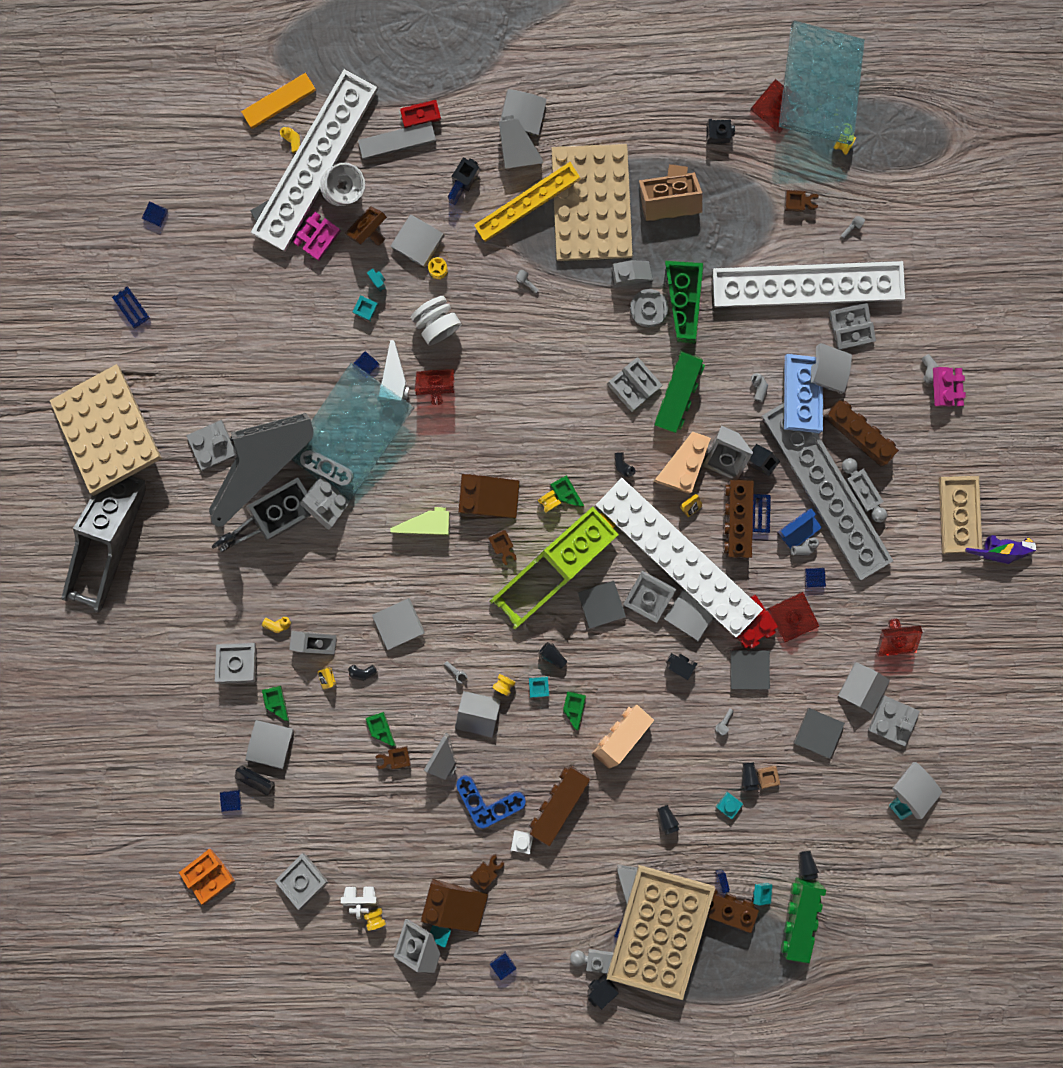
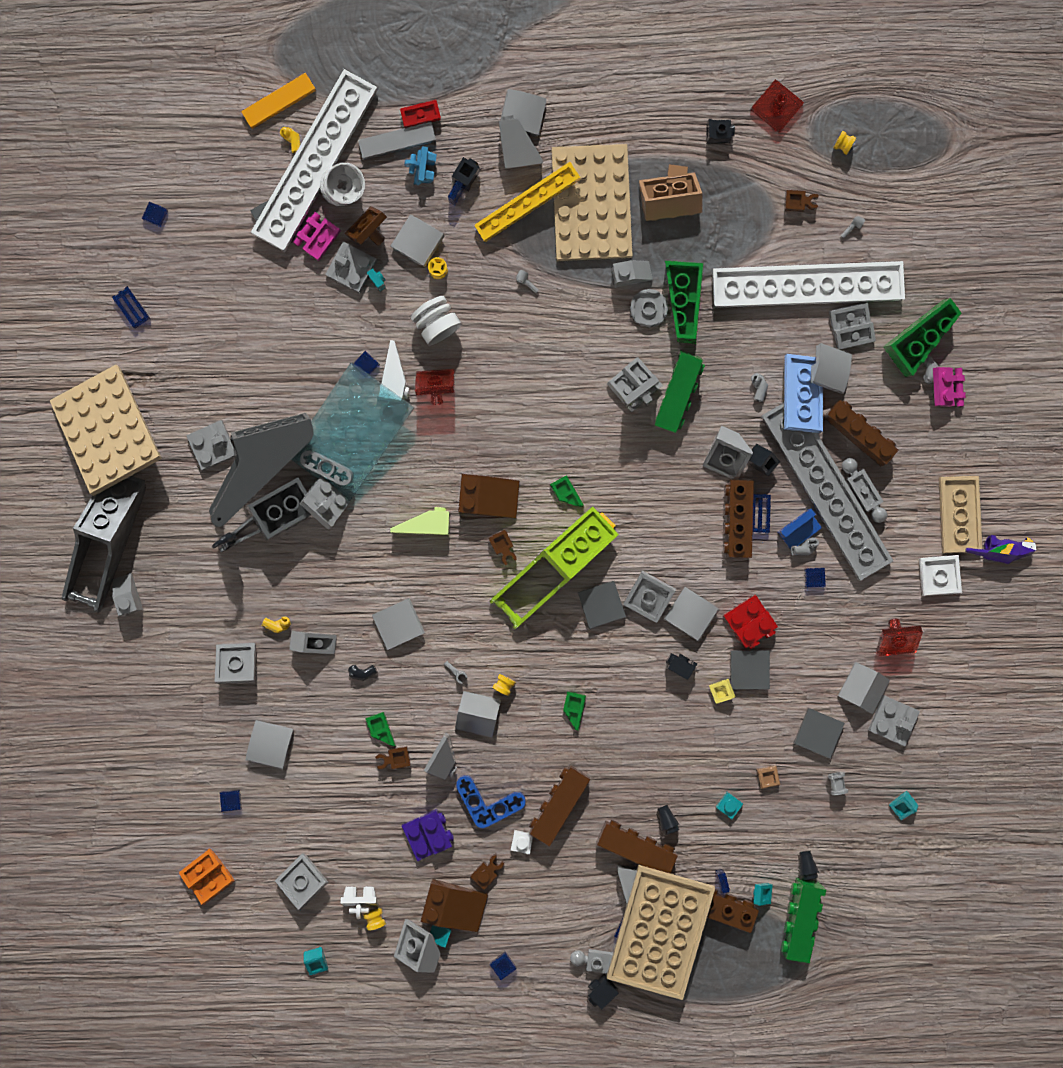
black slope [235,765,275,796] -> none
green tile [262,685,289,721] -> none
yellow slope [318,667,336,689] -> none
teal plate [352,295,378,321] -> none
teal plate [529,676,549,698] -> none
yellow wheel [537,490,561,513] -> none
black cone [538,642,567,669] -> none
light nougat wedge [592,705,654,769] -> none
white plate [596,478,763,638] -> none
black arm [614,452,636,478] -> none
light nougat wedge [653,432,711,494] -> none
slope [680,494,702,517] -> none
light grey hand [715,709,733,736] -> none
black cone [742,762,761,791] -> none
clear red tile [768,592,820,643] -> none
clear light blue plate [779,20,865,145] -> none
light grey slope [892,762,942,819] -> none
none -> light grey slope [113,573,143,616]
none -> teal slope [304,947,328,975]
none -> light grey hinge [325,241,377,294]
none -> dark purple plate [402,809,454,861]
none -> dark azure hips [404,146,437,185]
none -> reddish brown brick [596,820,678,873]
none -> light grey hinge [623,375,659,408]
none -> light yellow tile [709,679,735,704]
none -> light grey bush [828,772,848,795]
none -> green wedge [883,298,962,377]
none -> white tile [919,555,962,596]

